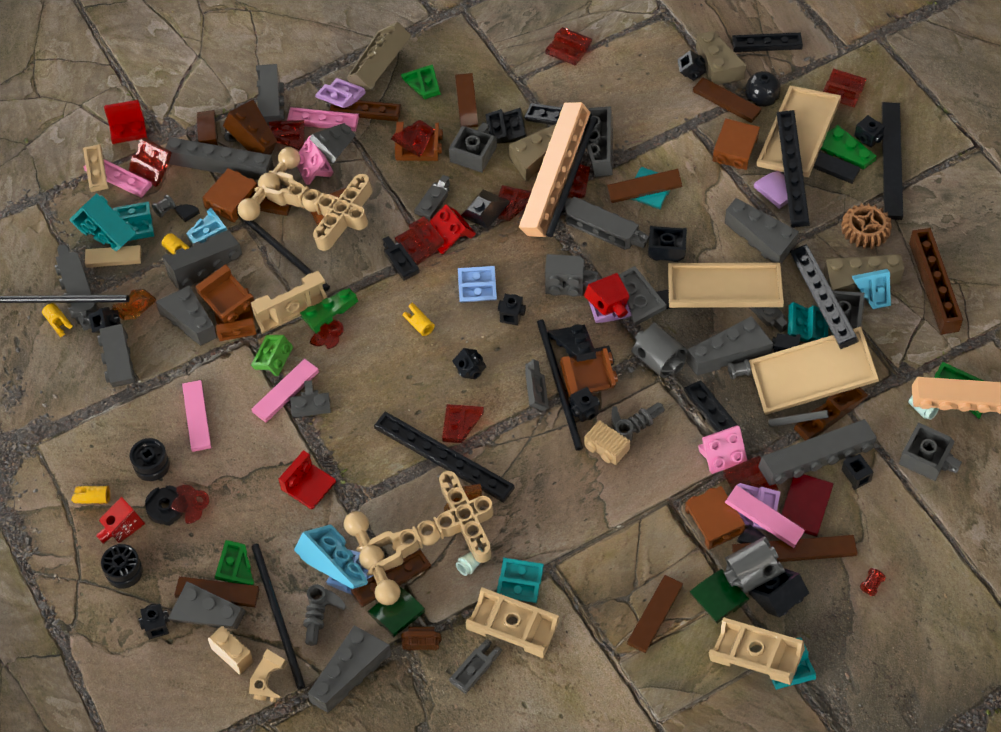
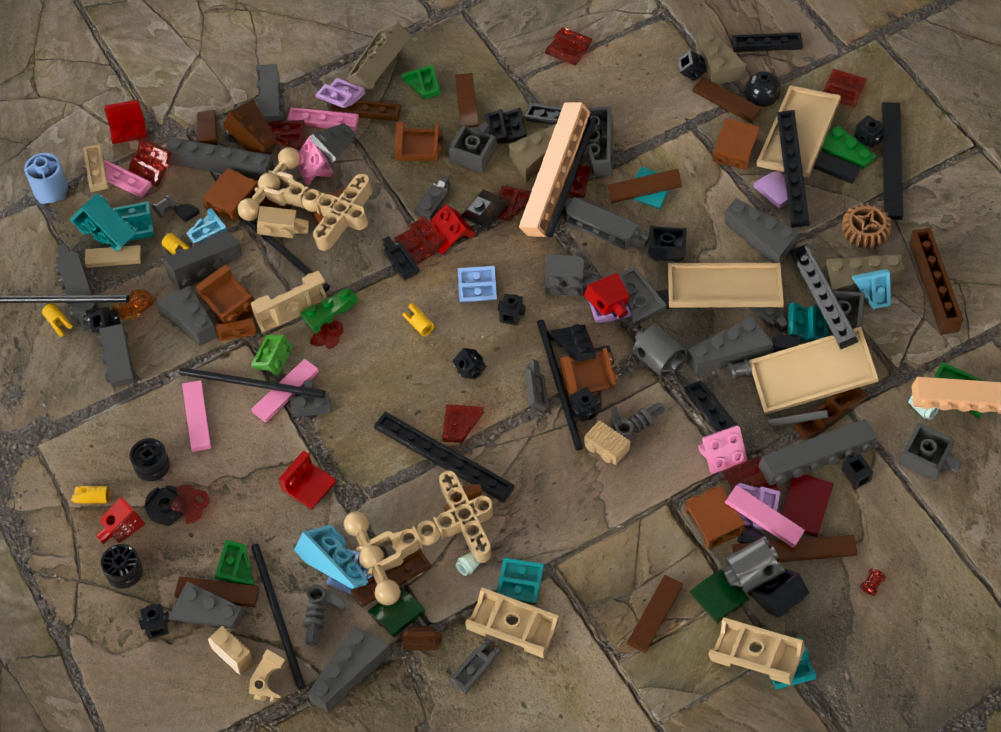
clear red wing [391,120,434,157] -> none
none -> light blue cylinder [24,153,68,204]
none -> black piece [179,367,325,398]
none -> tan hinge [257,206,309,238]

